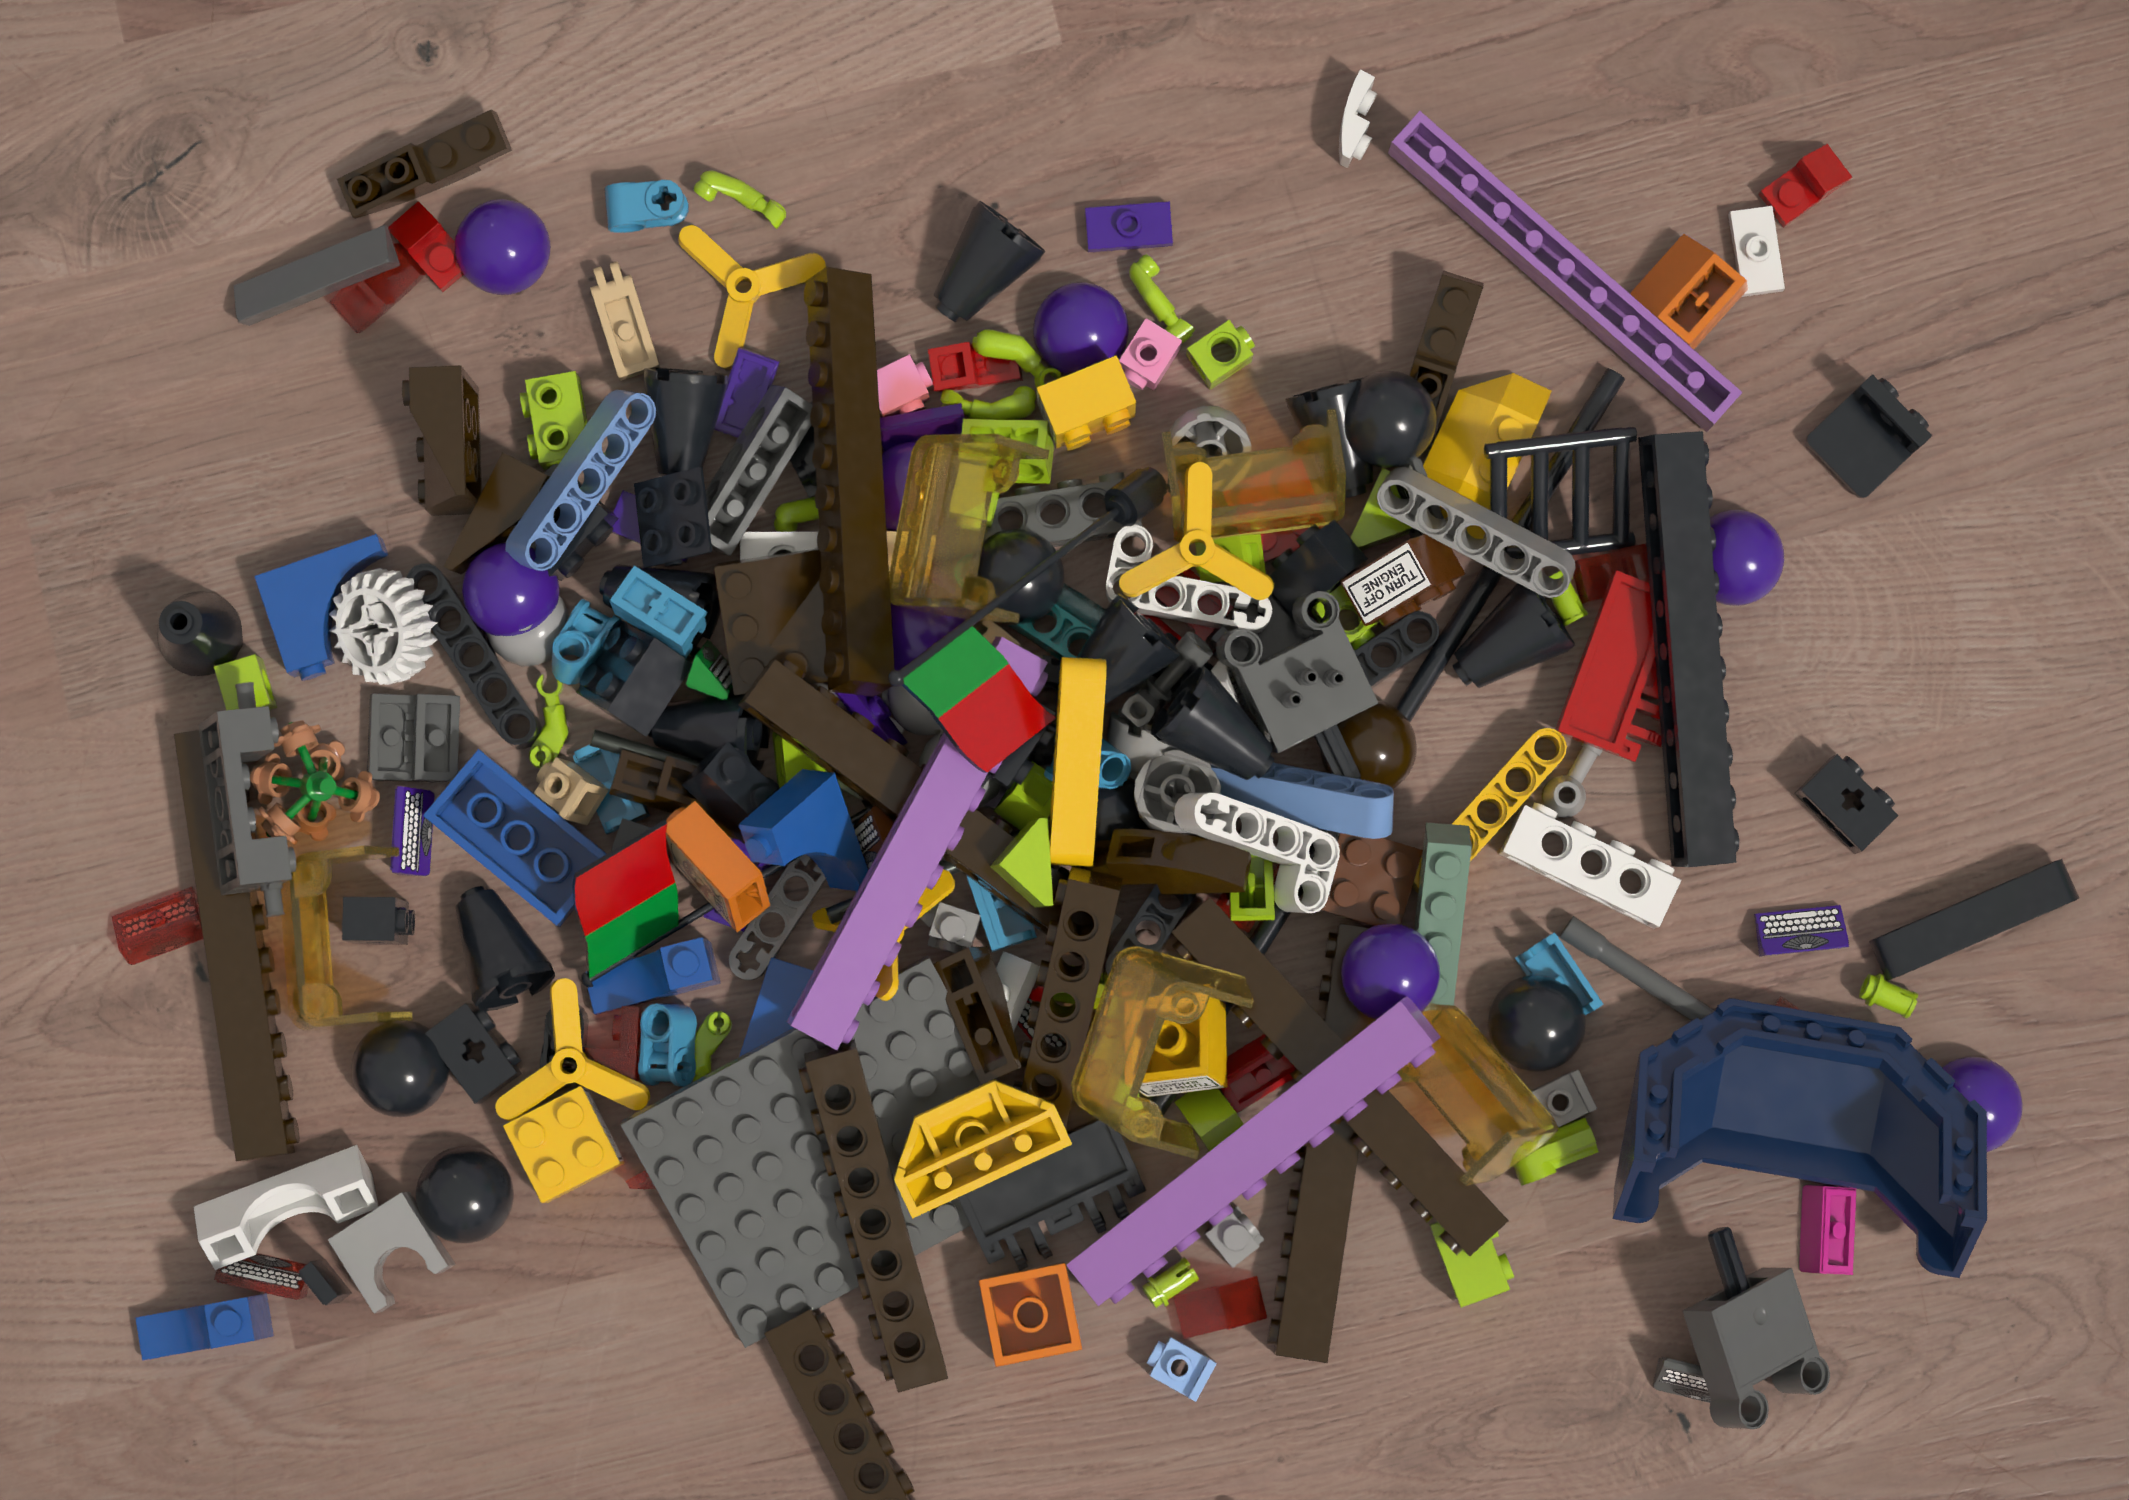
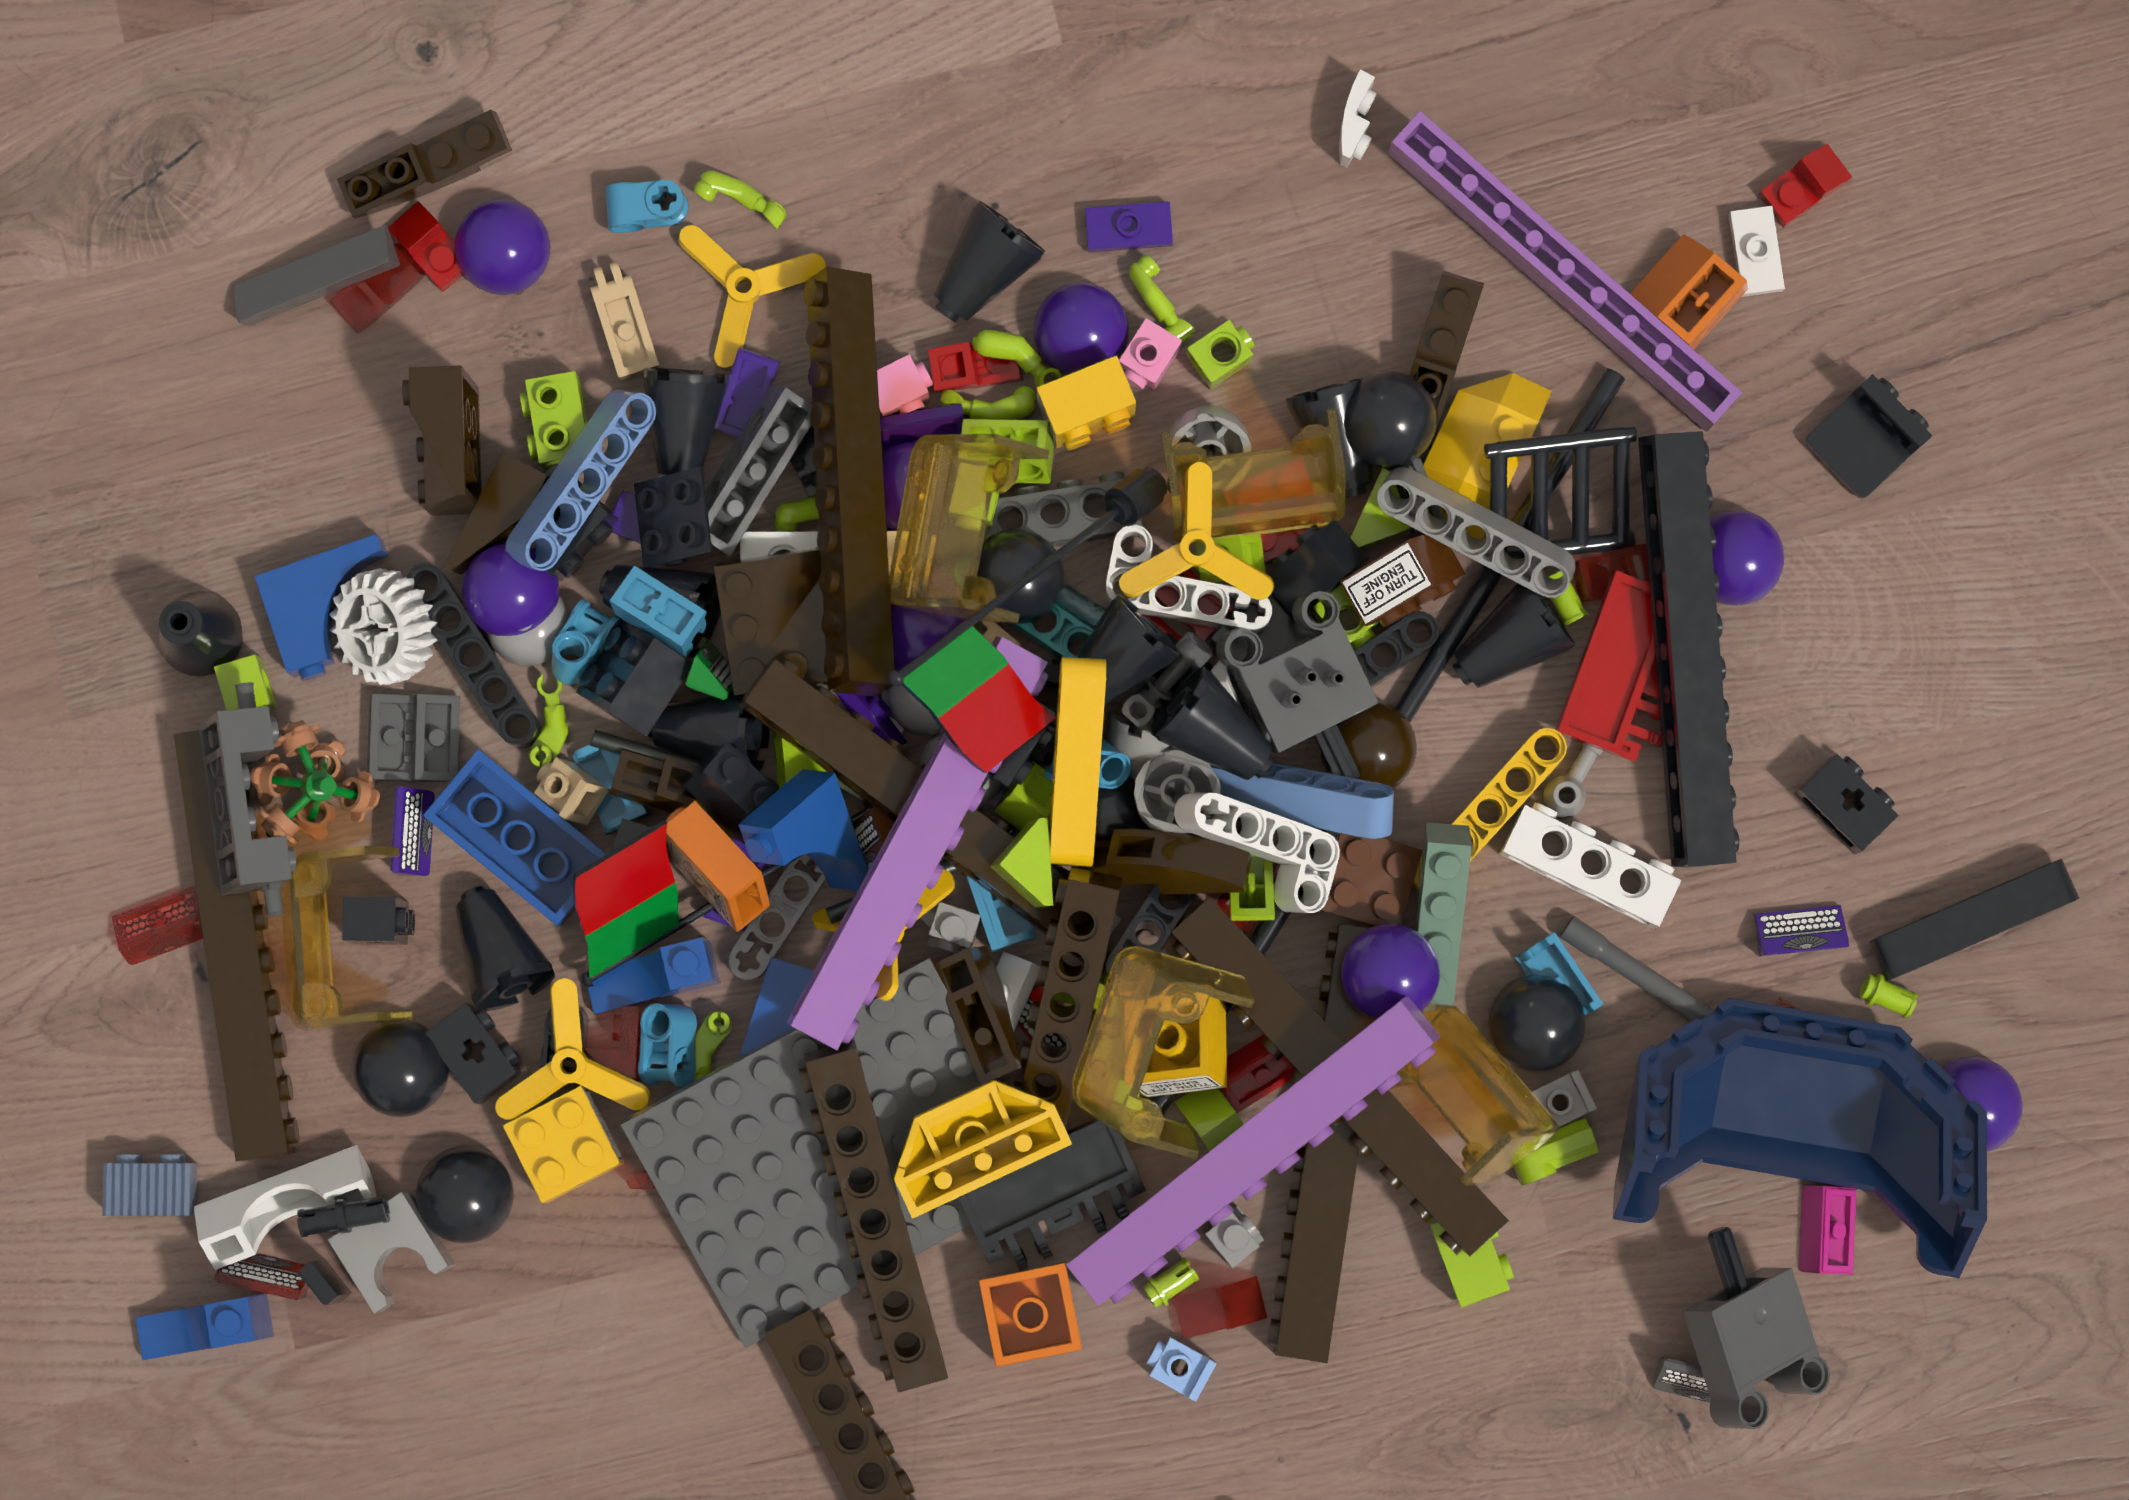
none -> sand blue brick [102,1154,198,1216]
none -> black pin [297,1195,390,1237]

